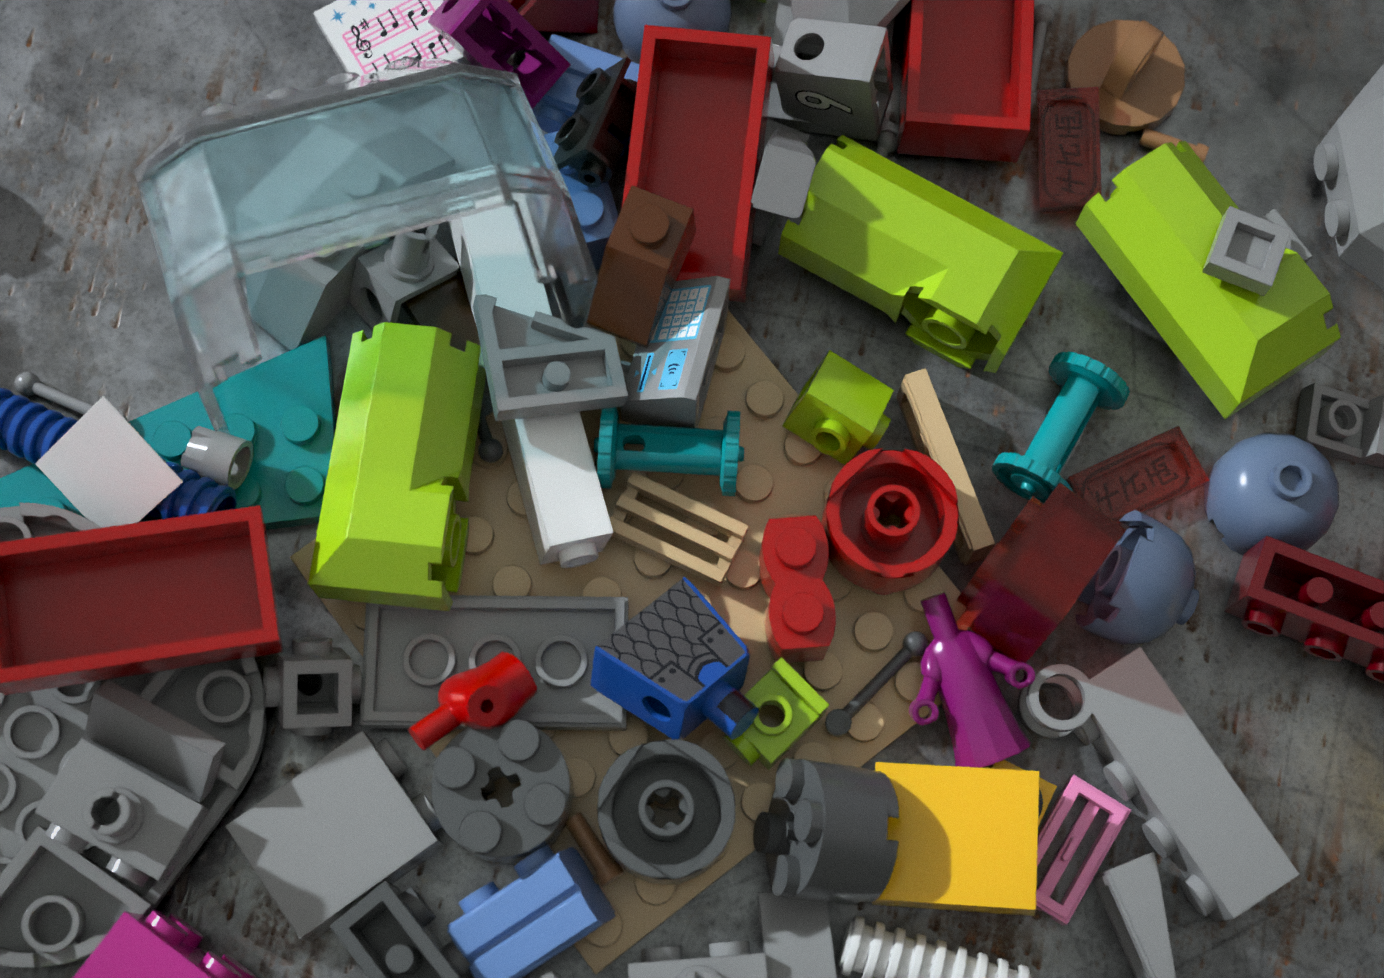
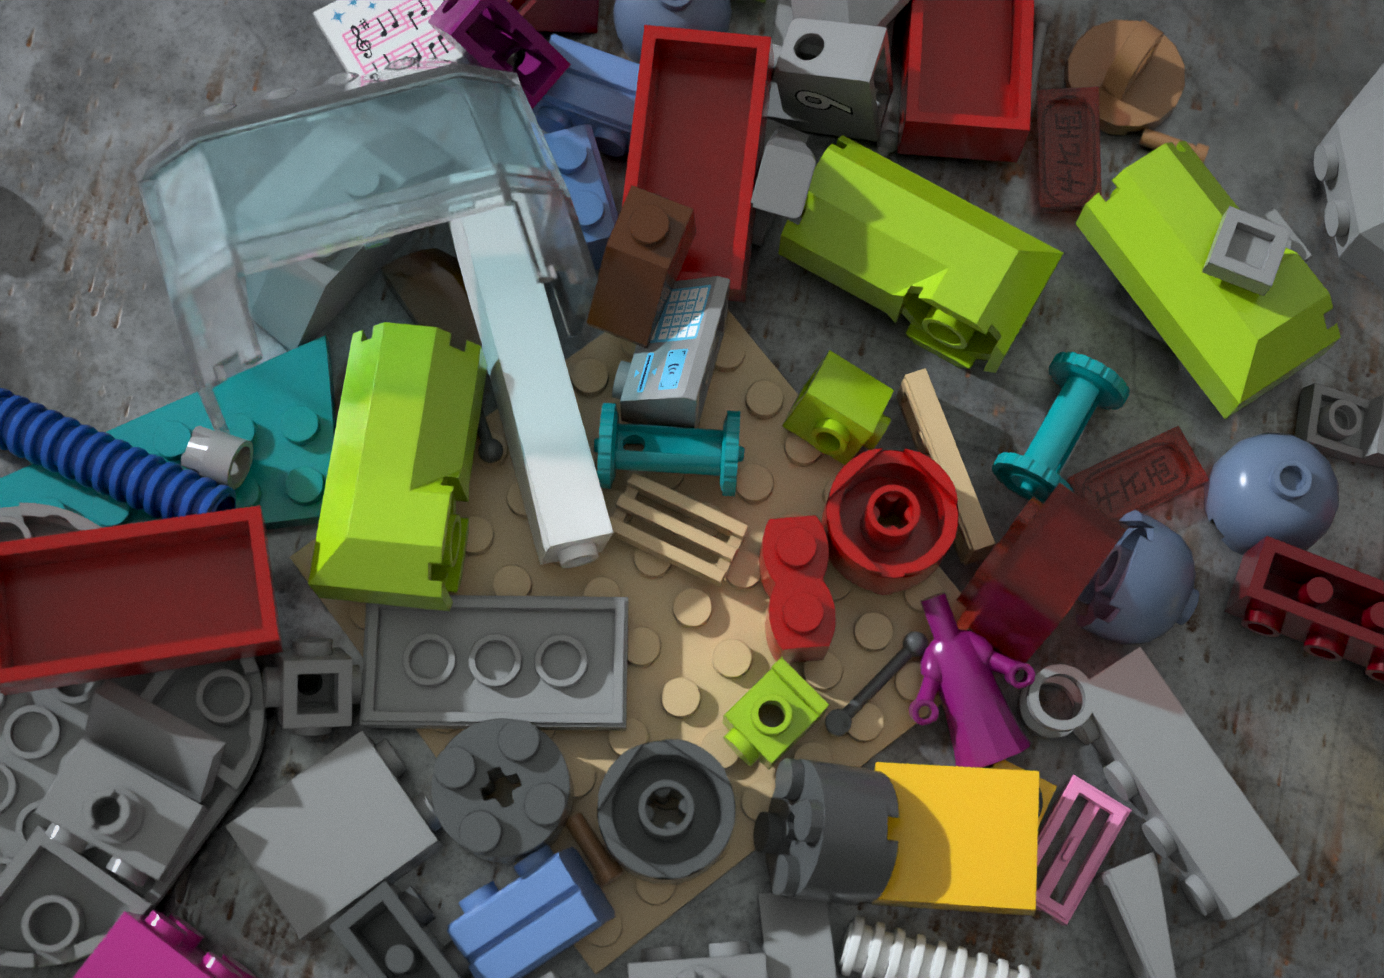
light grey hinge [14,372,127,420] -> none
white sticker [35,395,183,528] -> none
light grey bracket [349,207,459,330] -> none
red piece [409,652,538,751] -> none
light grey wing [473,294,628,421] -> none
pearl dark grey hinge [548,57,637,188] -> none
torso [590,577,759,739] -> none

